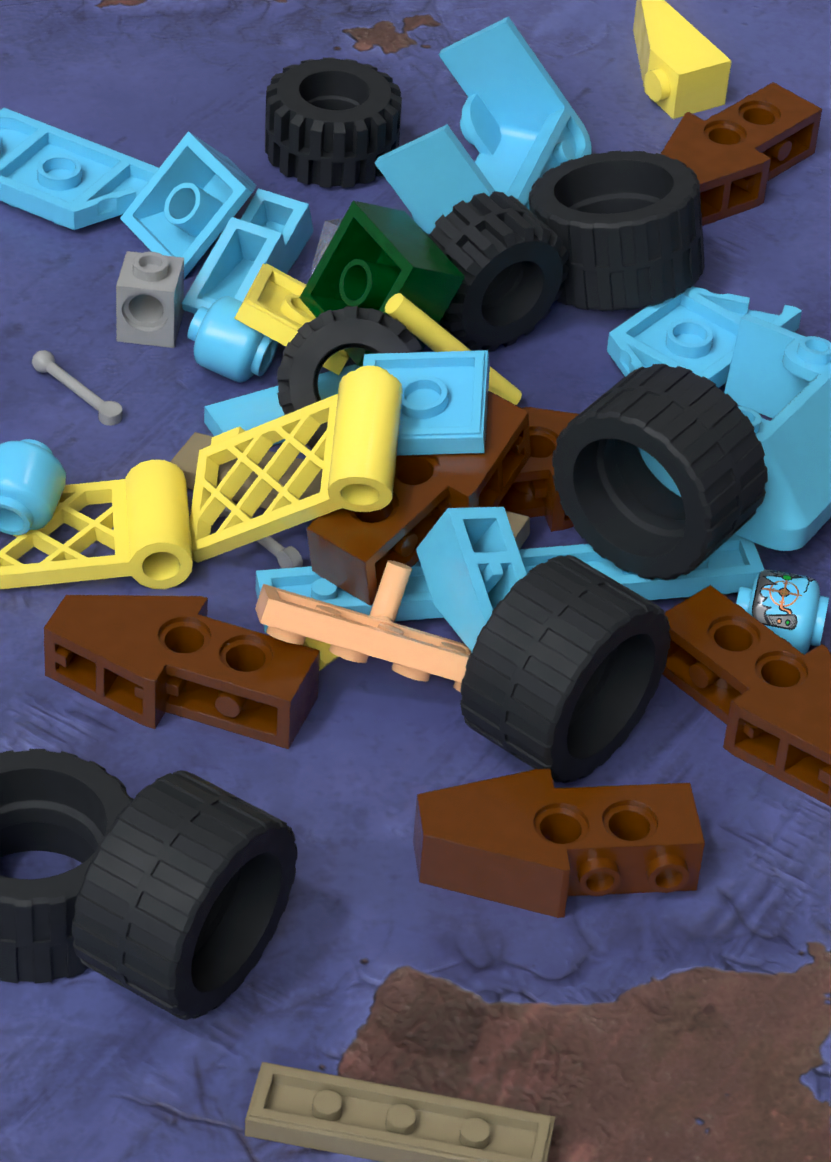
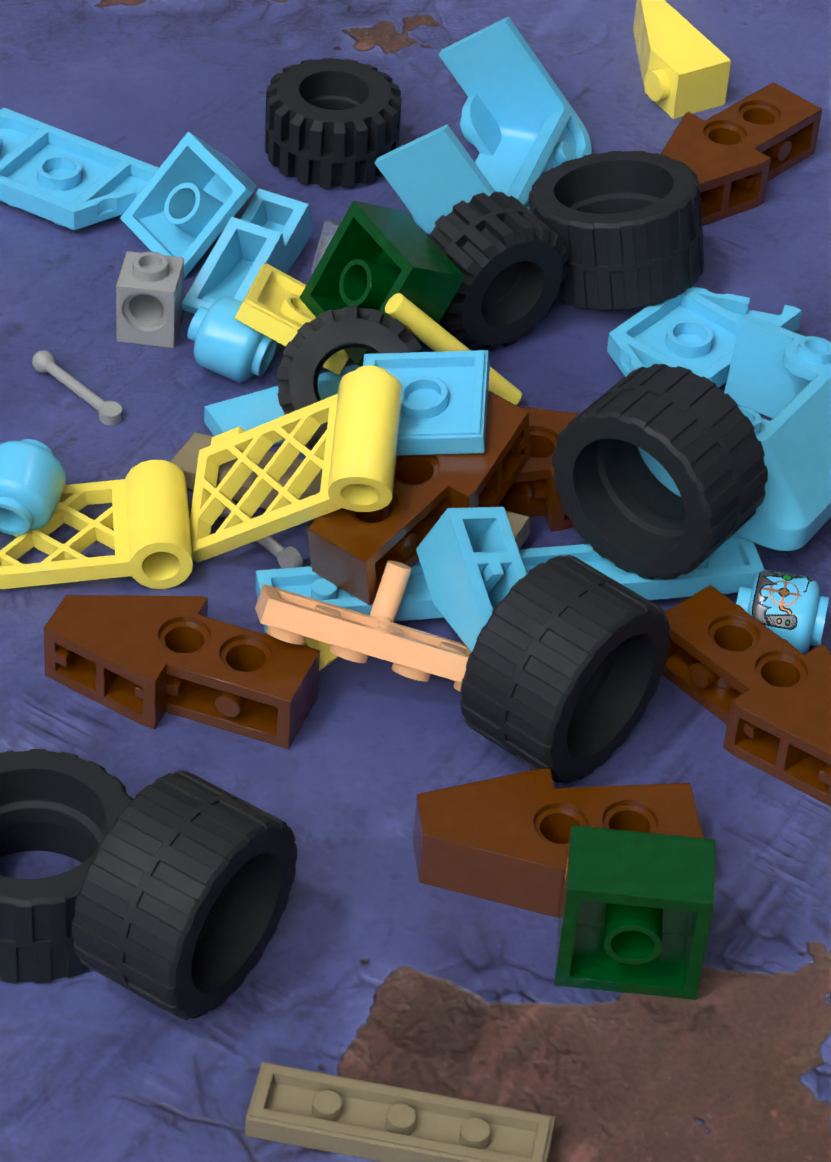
none -> dark green brick [554,825,715,1000]

